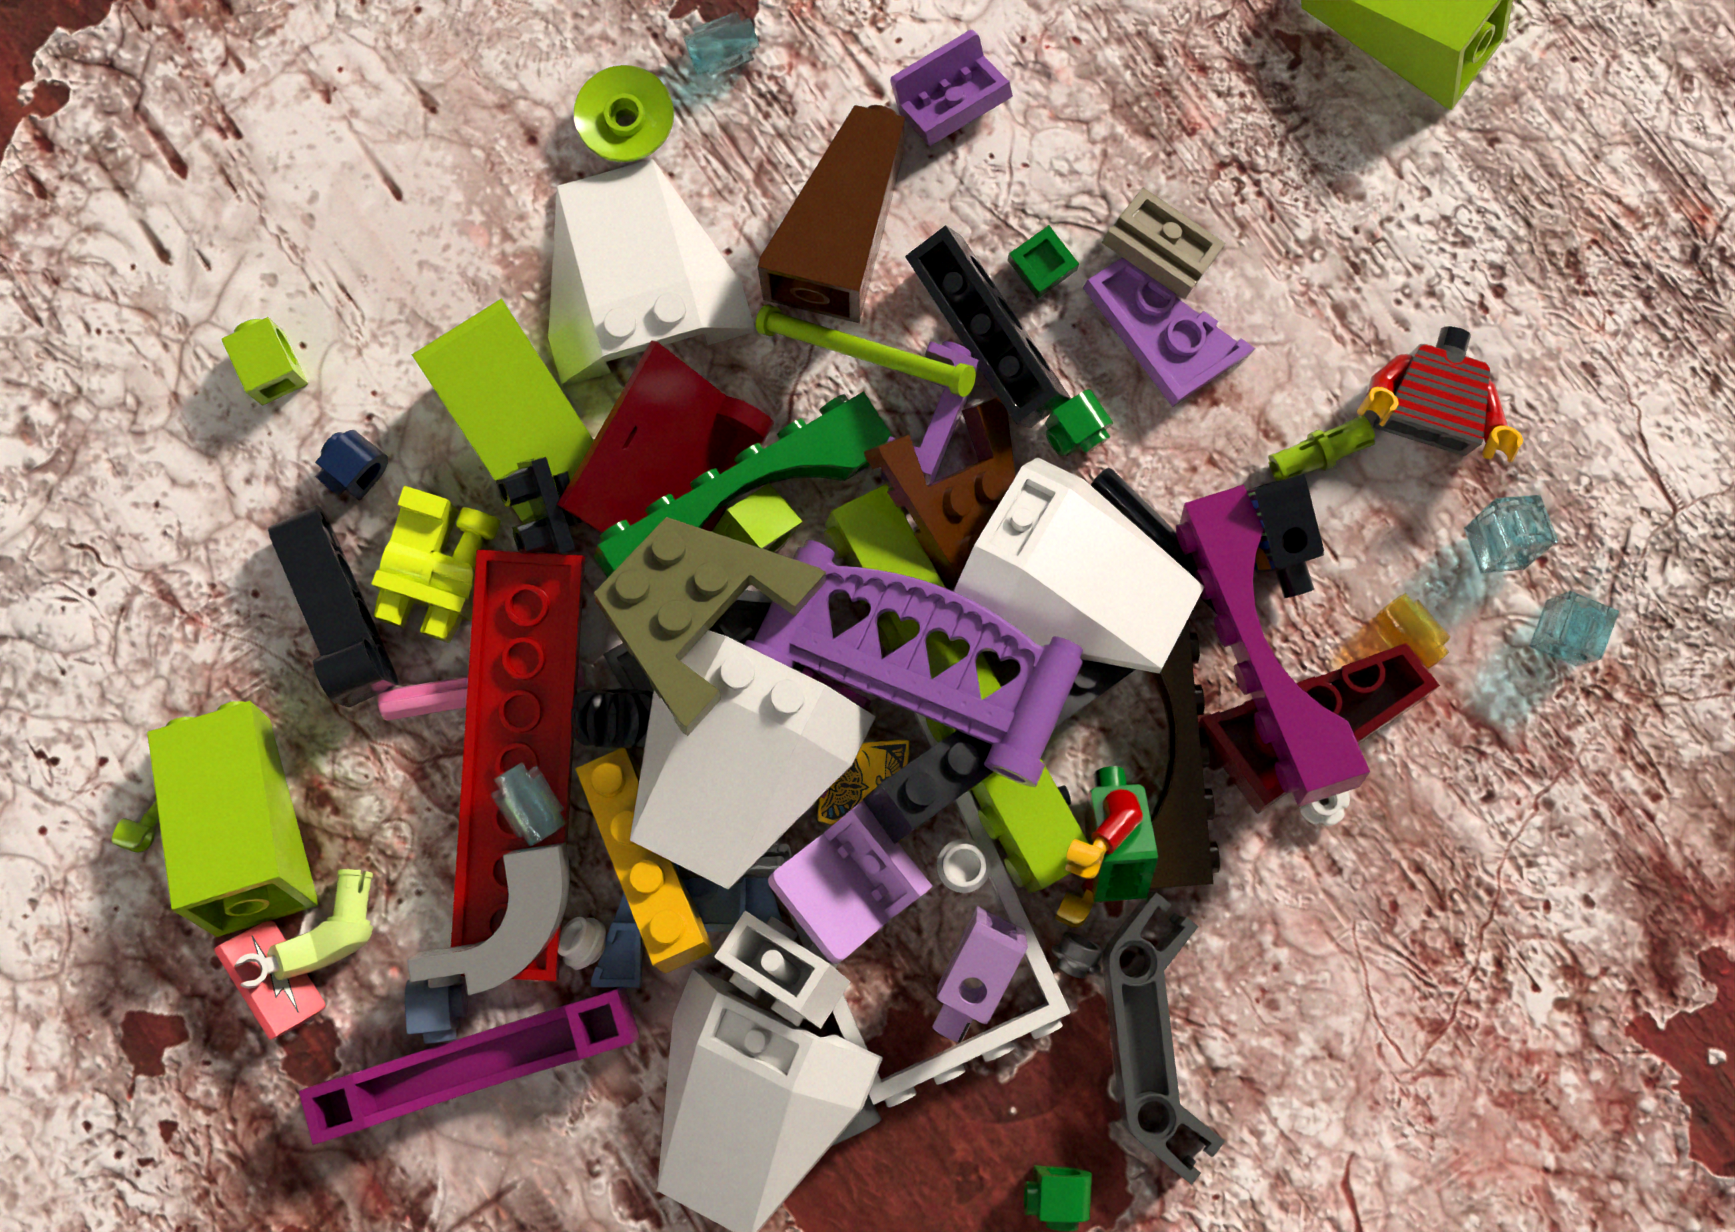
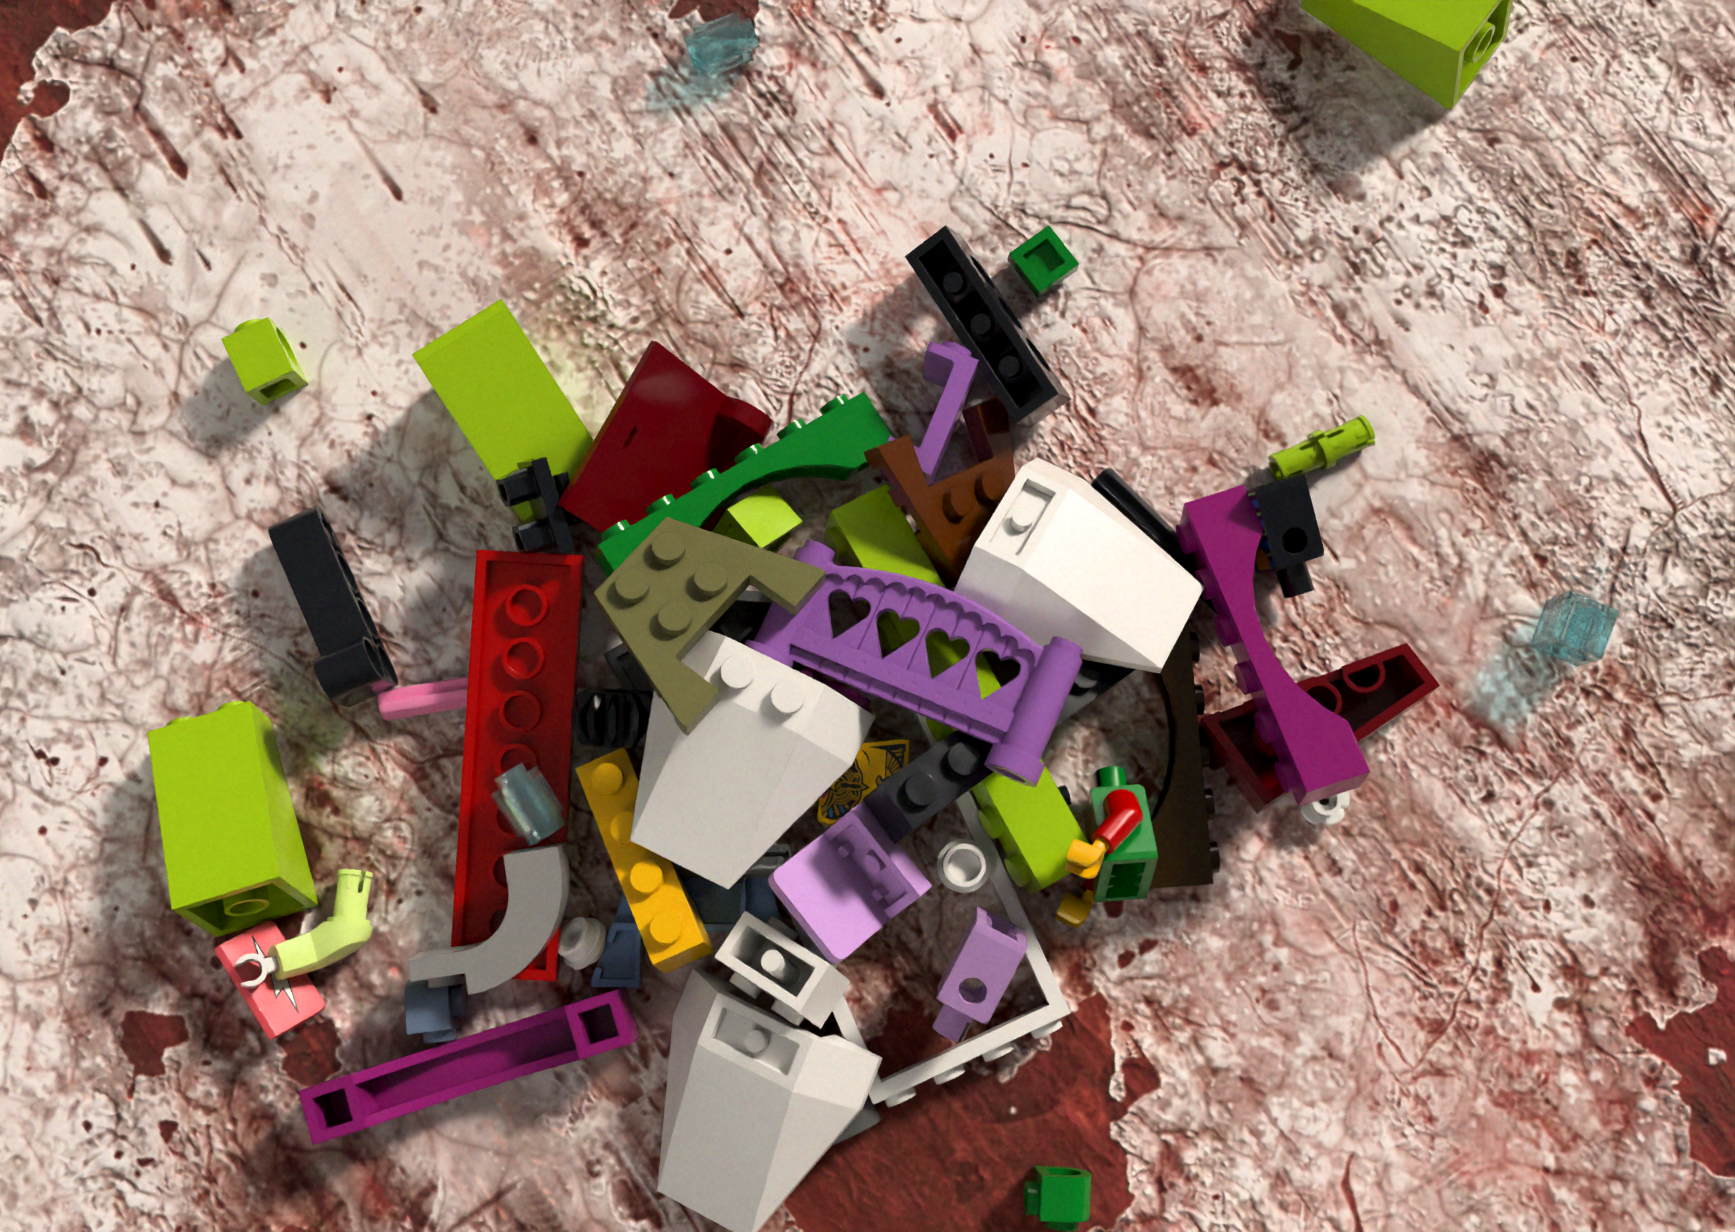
lime hand [111,801,159,853] -> none
dark blue plate [315,430,388,501] -> none
neon yellow hips [371,485,501,643] -> none
white wedge [548,159,756,387] -> none
lime dish [574,65,674,162] -> none
lime bar [756,304,976,397] -> none
reddish brown slope [757,105,905,324] -> none
medium lavender bracket [890,30,1013,147] -> none
green plate [1044,389,1113,456] -> none
flat silver plate [1052,932,1103,978] -> none
medium lavender wing [1083,257,1256,407] -> none
dark tan plate [1102,187,1226,300] -> none
dark grey piece [1102,892,1225,1185] -> none
torso [1357,326,1523,462] -> none
clear yellow brick [1372,592,1451,669] -> none
clear light blue brick [1464,495,1559,573] -> none

